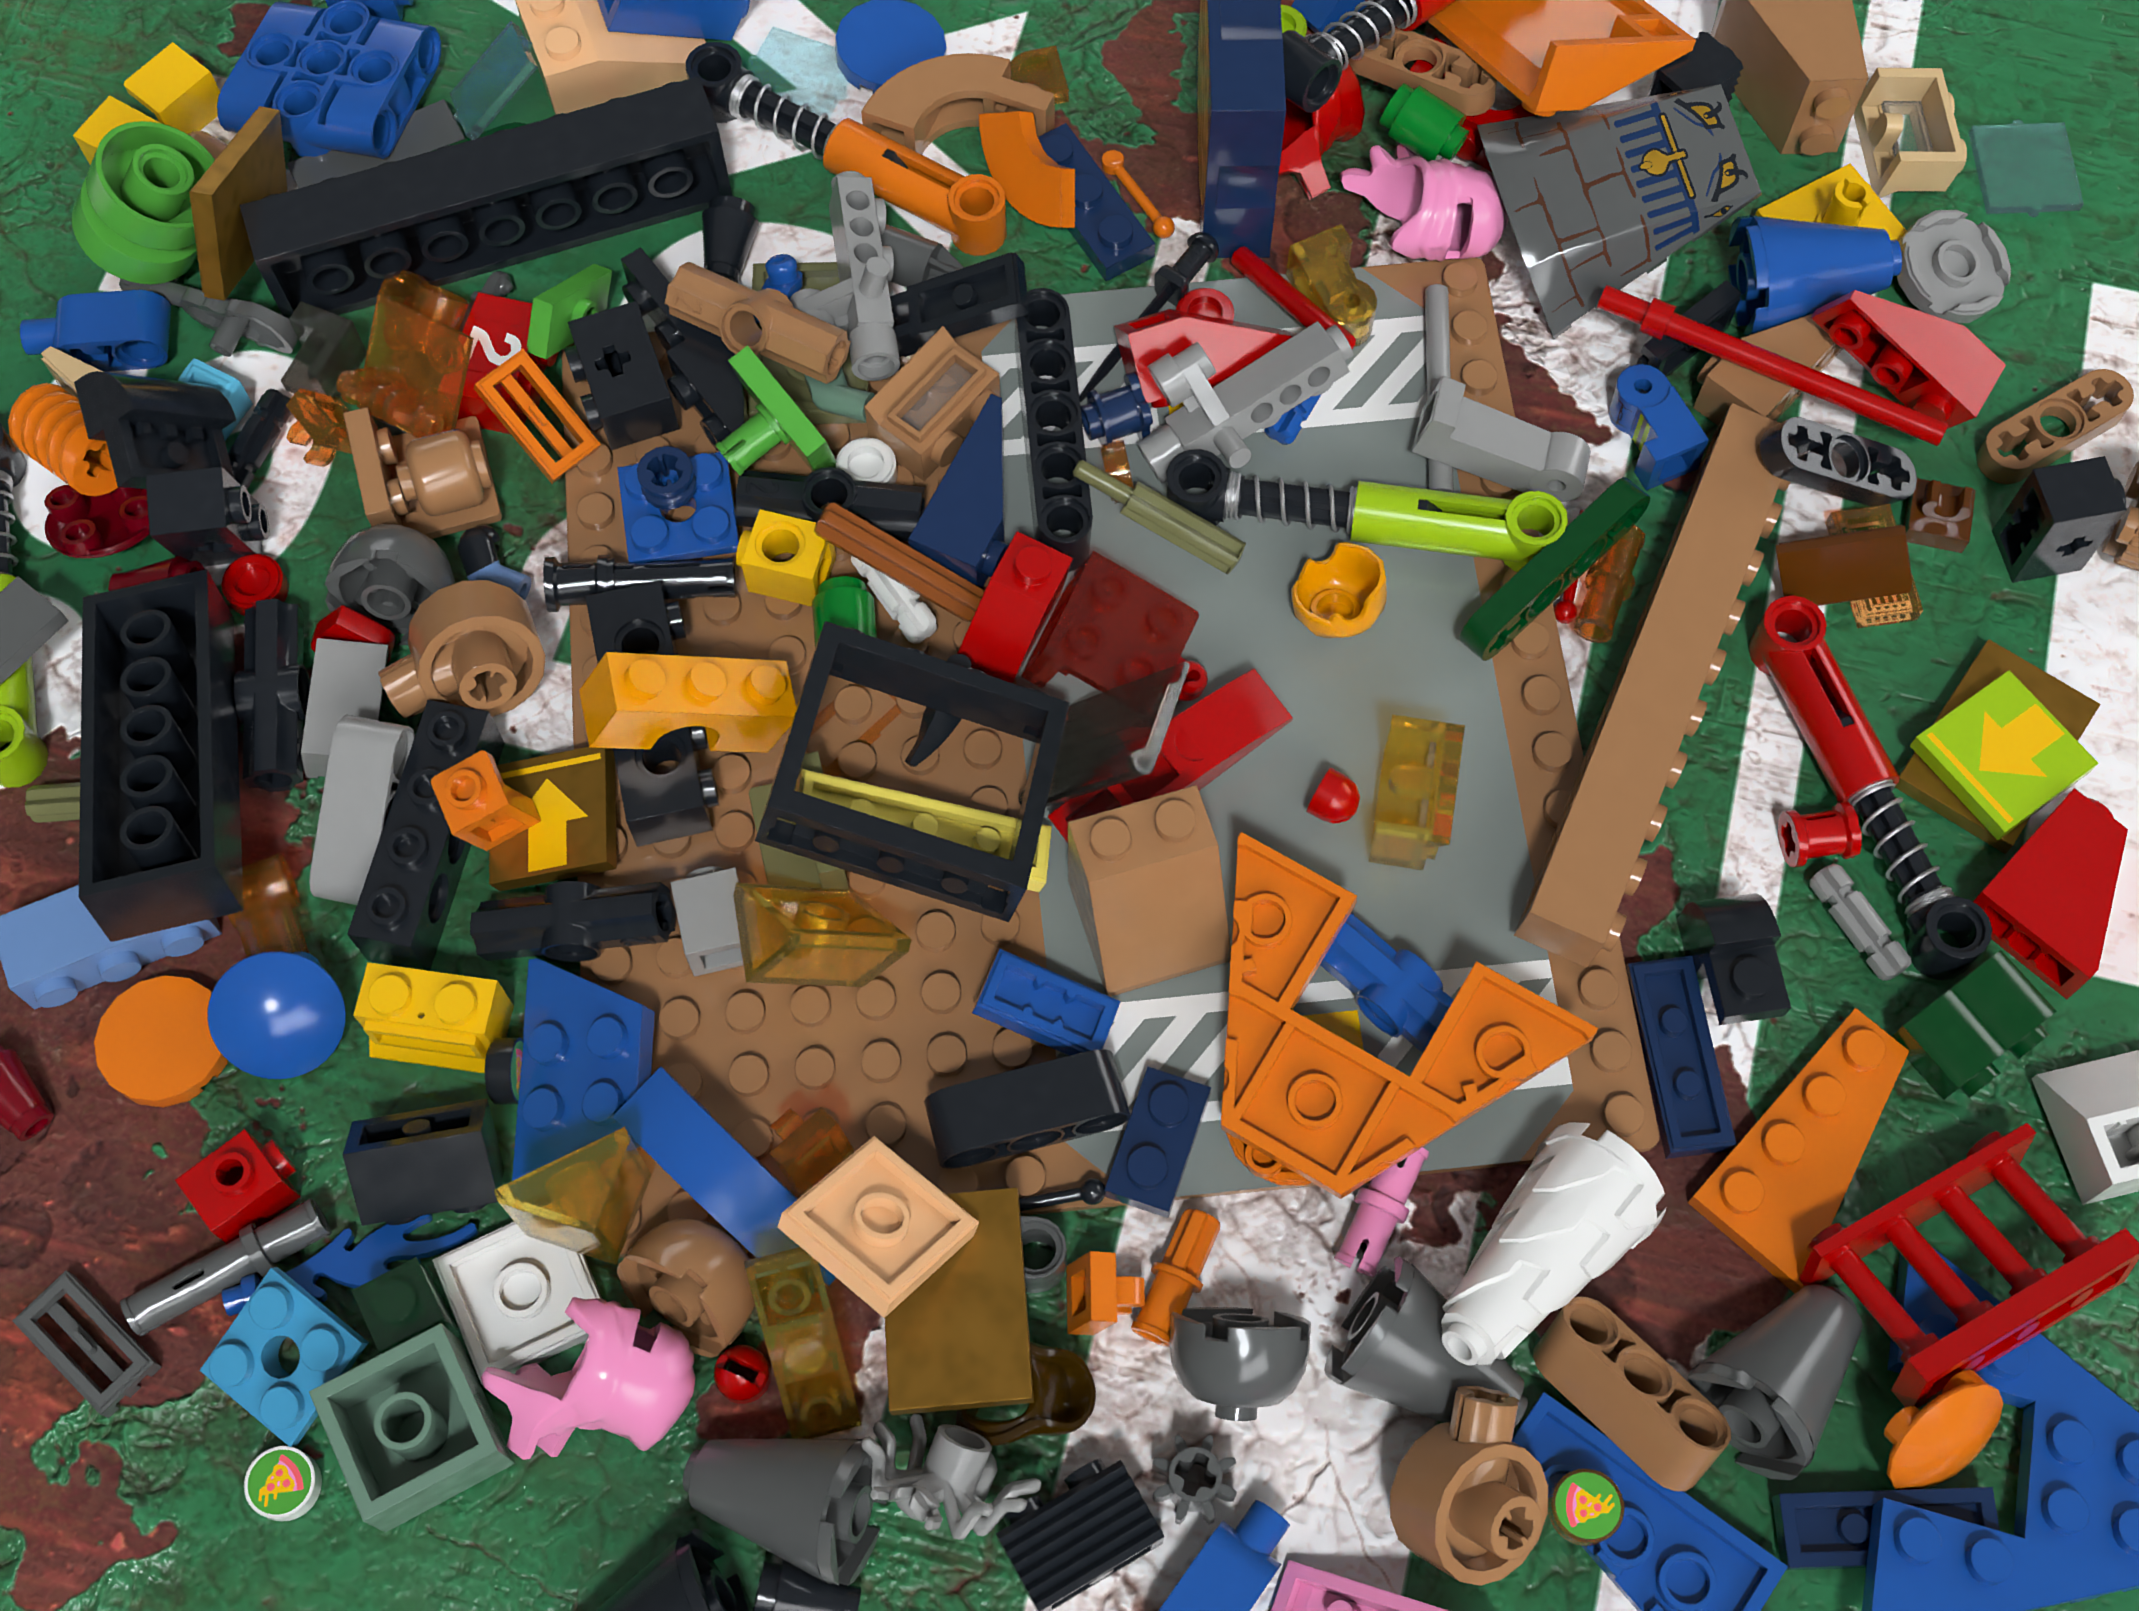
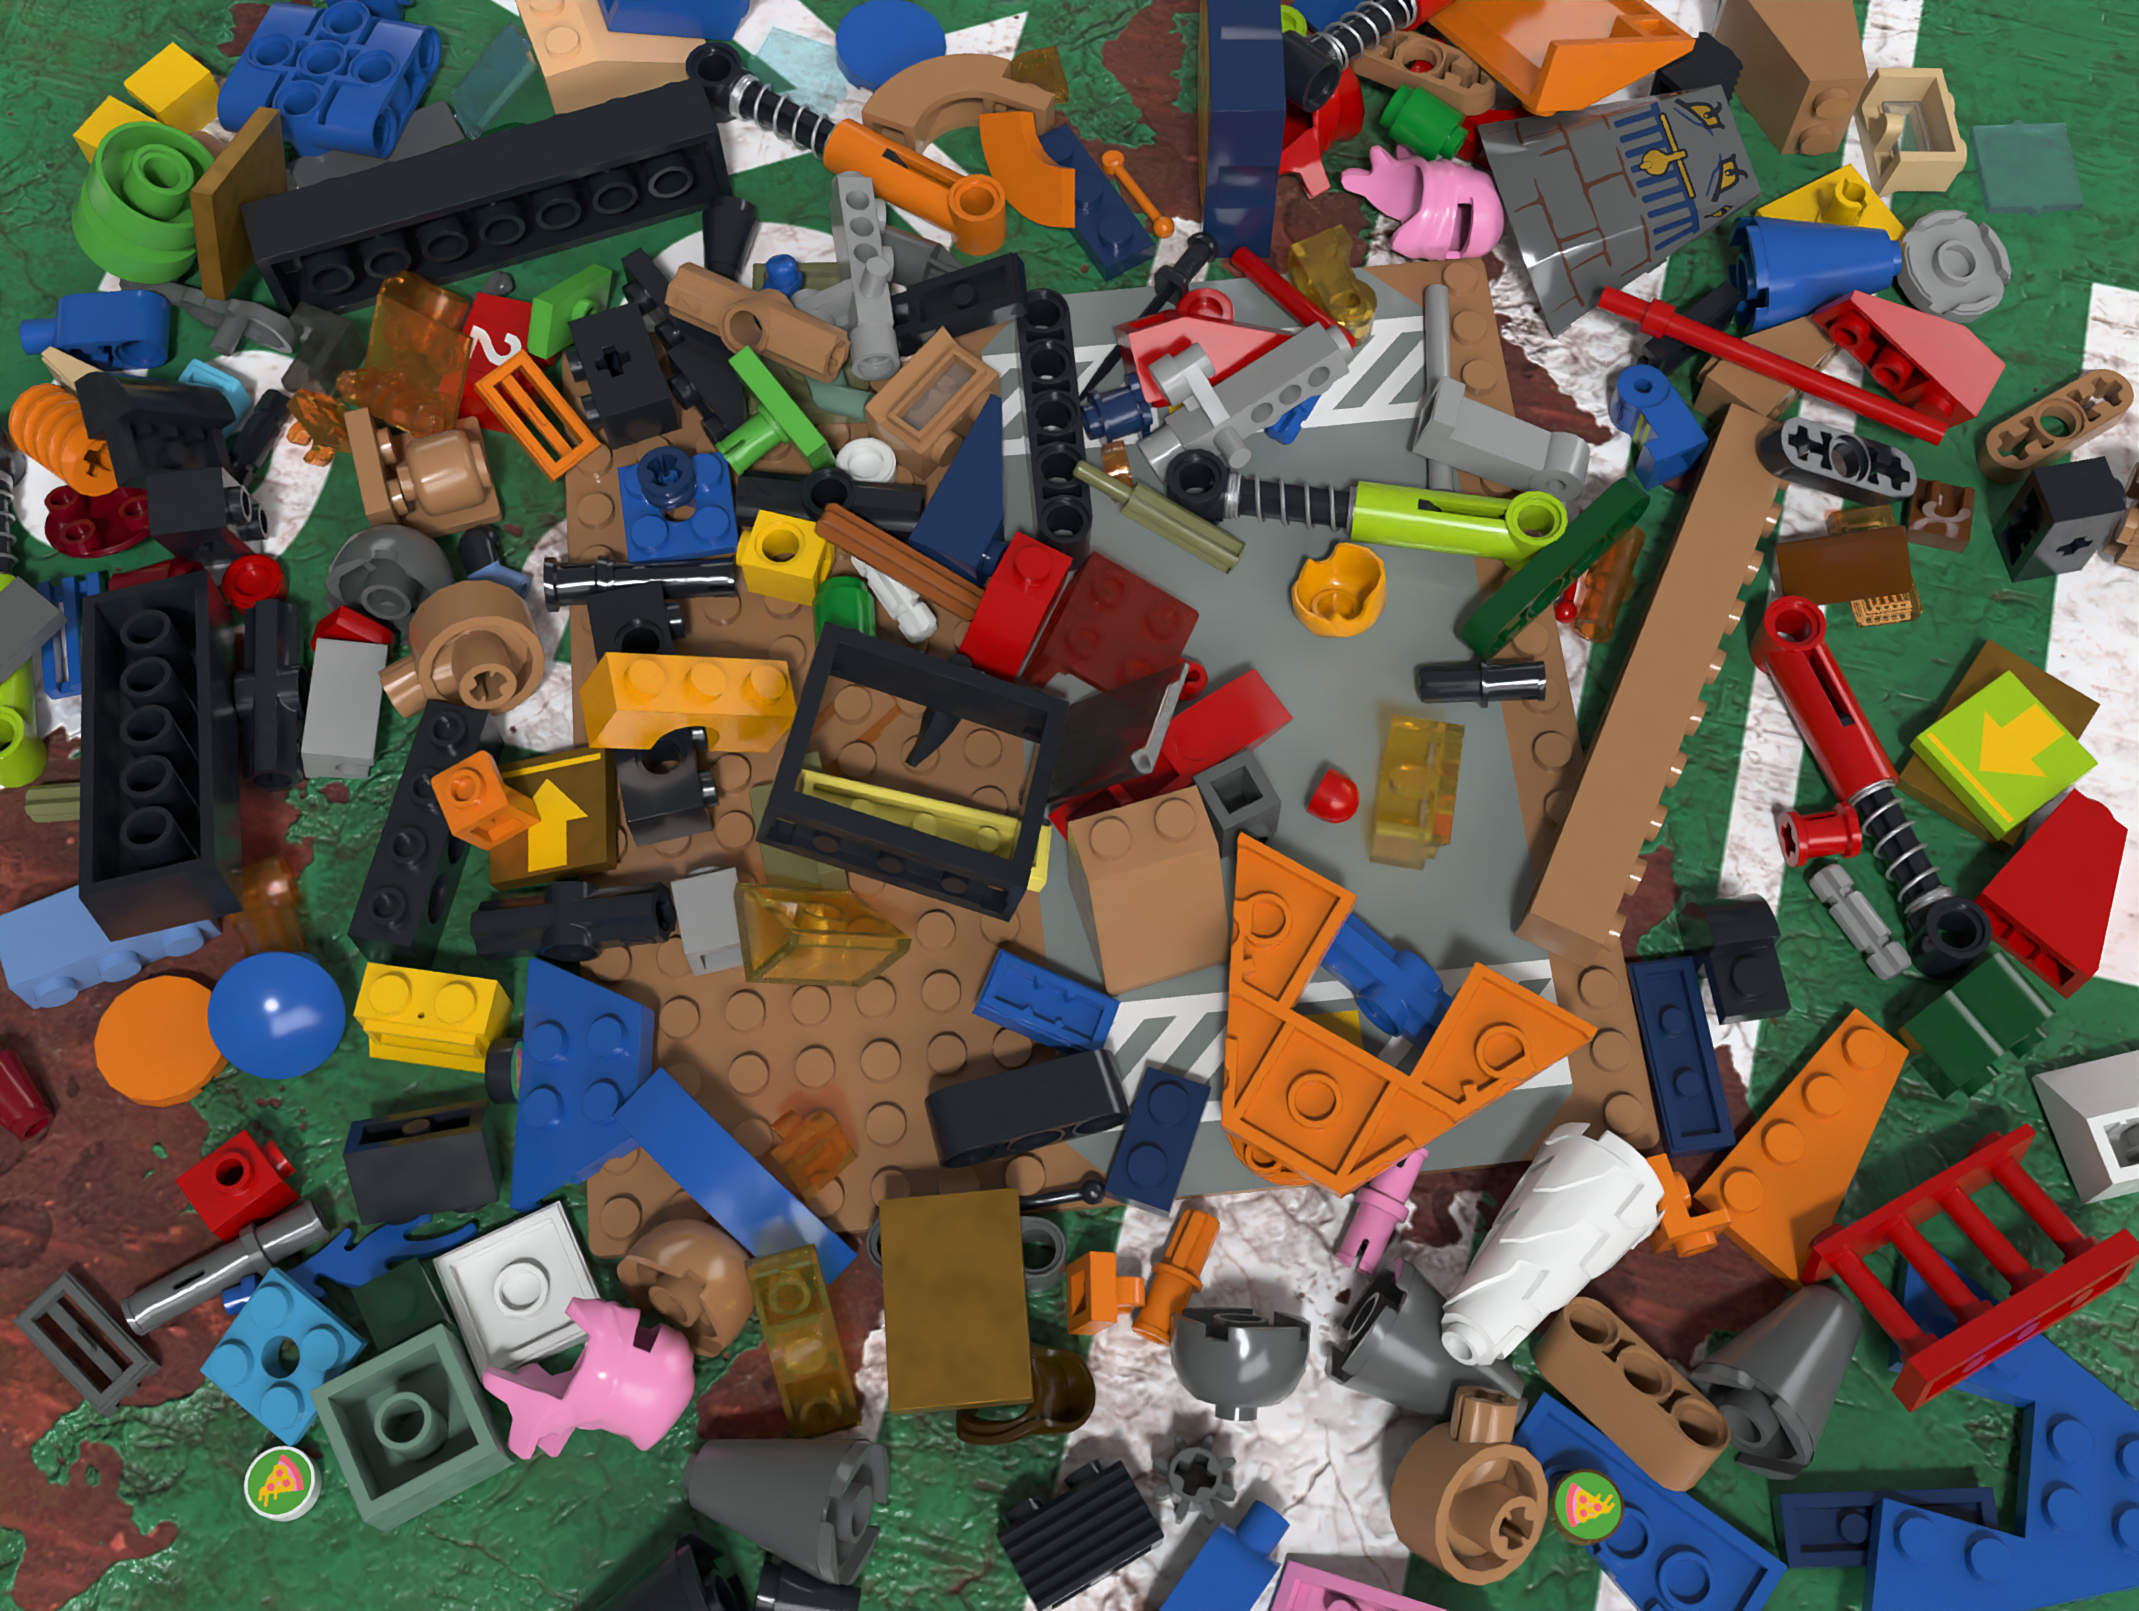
light grey beam [309,714,415,905] -> none
clear yellow slope [493,1127,652,1265] -> none
red hinge [714,1344,771,1404] -> none
light nougat tile [777,1136,979,1318] -> none
light grey animal [861,1413,1041,1540] -> none
orange dish [1884,1369,2003,1490] -> none
none -> blue tile [37,572,107,700]
none -> dark grey brick [1191,749,1281,859]
none -> black axle [1418,658,1546,708]
none -> orange bracket [1645,1153,1732,1258]

